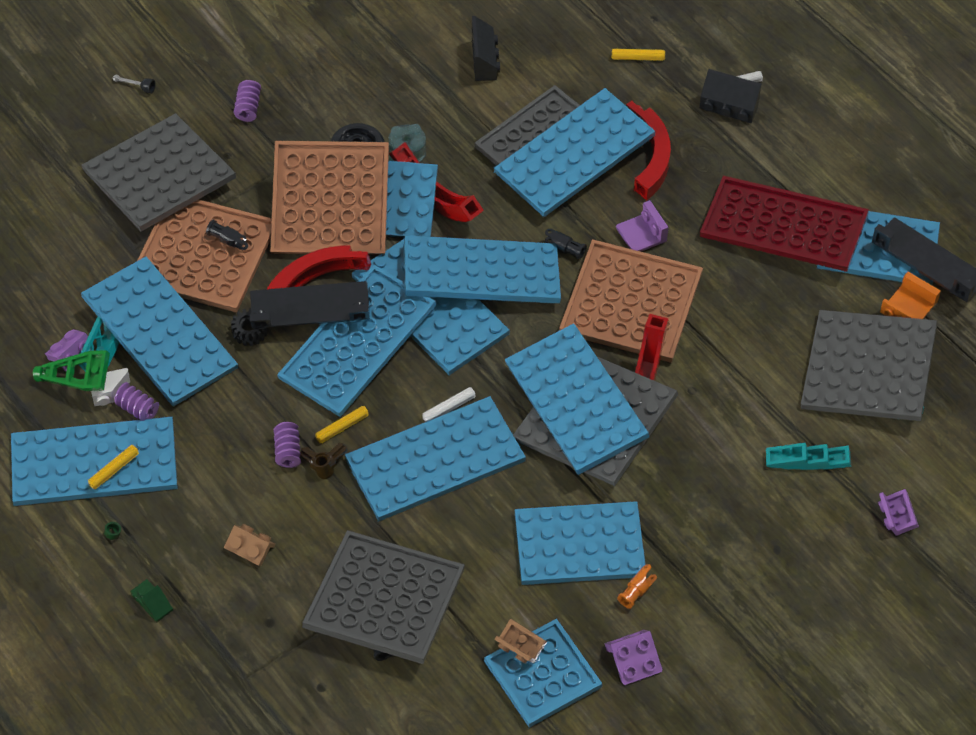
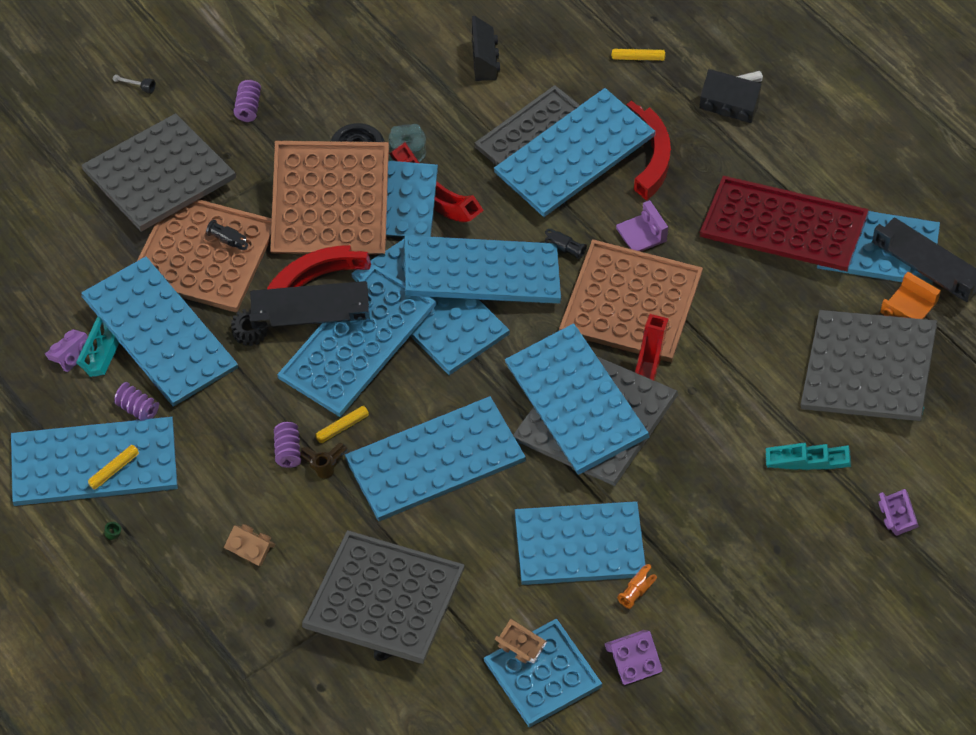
green plate [33,350,110,391] -> none
white slope [91,368,130,406] -> none
dark green slope [130,579,173,623] -> none
white axle [422,387,475,422] -> none

